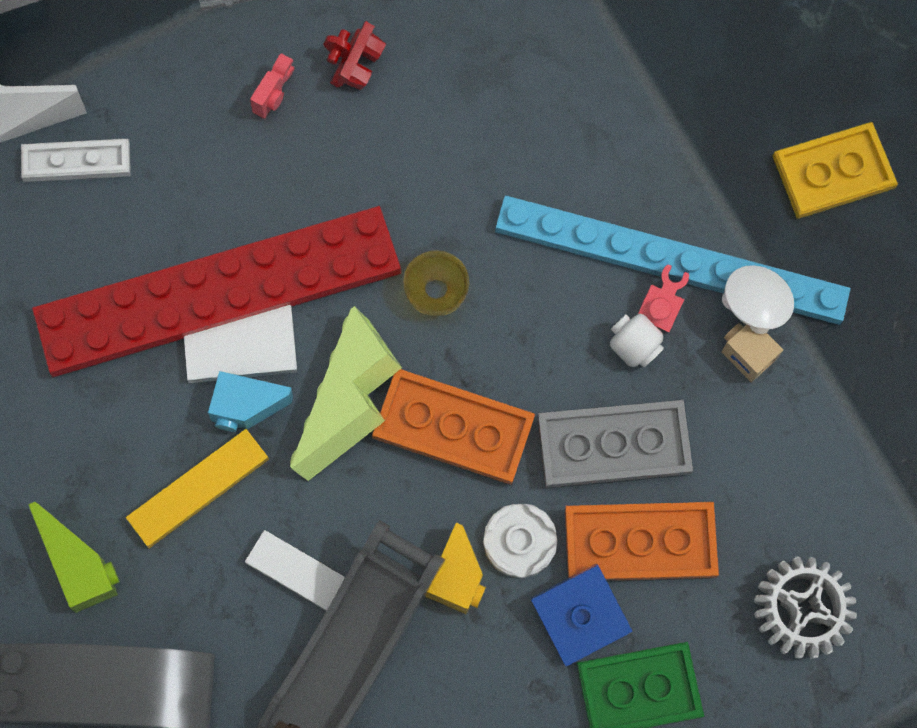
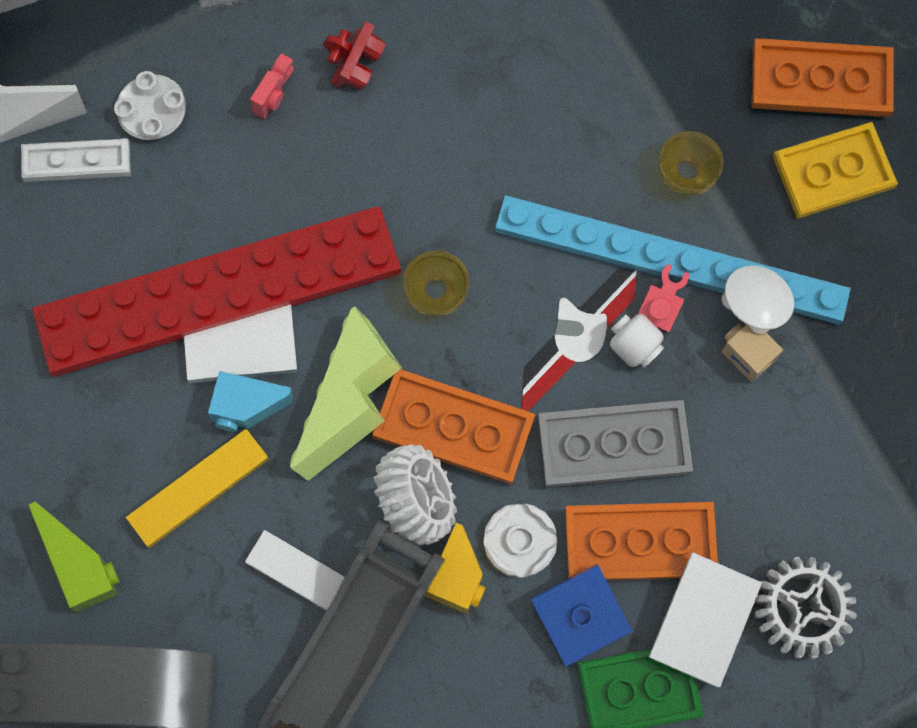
none -> white dish [114,71,186,140]
none -> white gear [373,444,457,546]
none -> sticker [521,268,637,411]
none -> white tile [648,552,762,688]
none -> clear yellow piece [658,131,724,195]
none -> orange plate [751,38,894,117]

